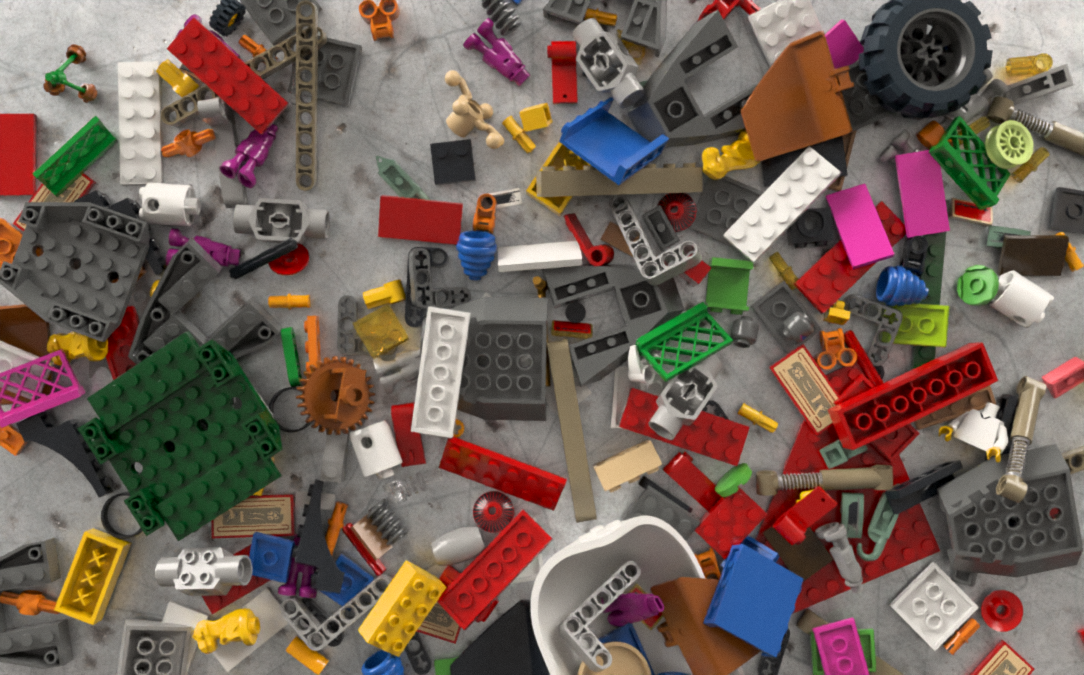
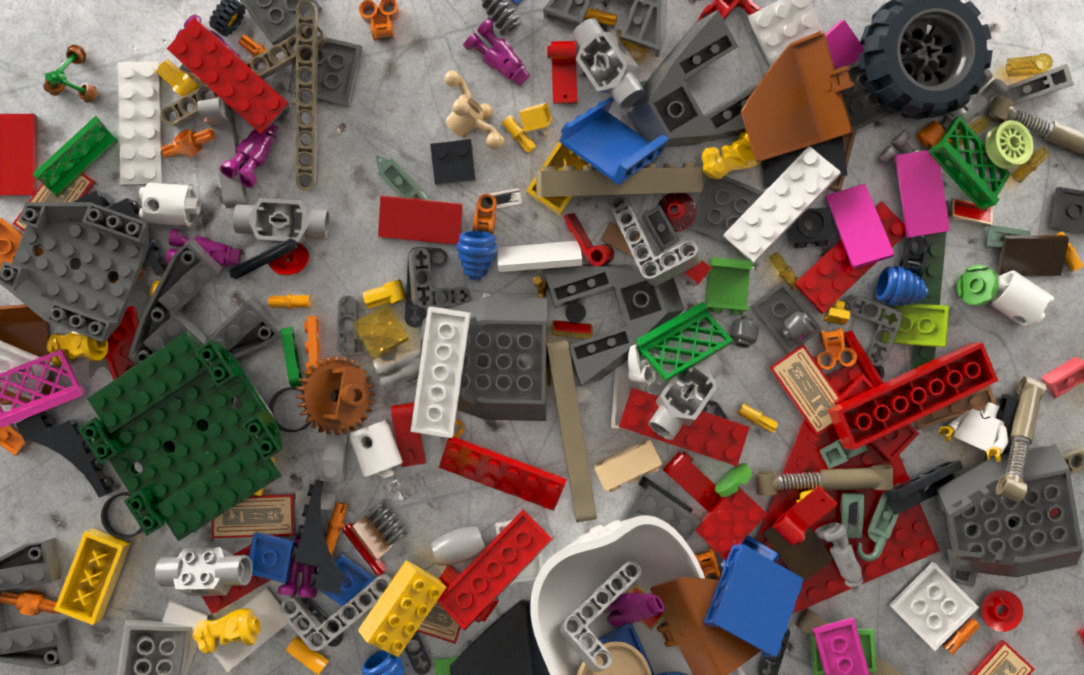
dish [473,491,514,533] -> none

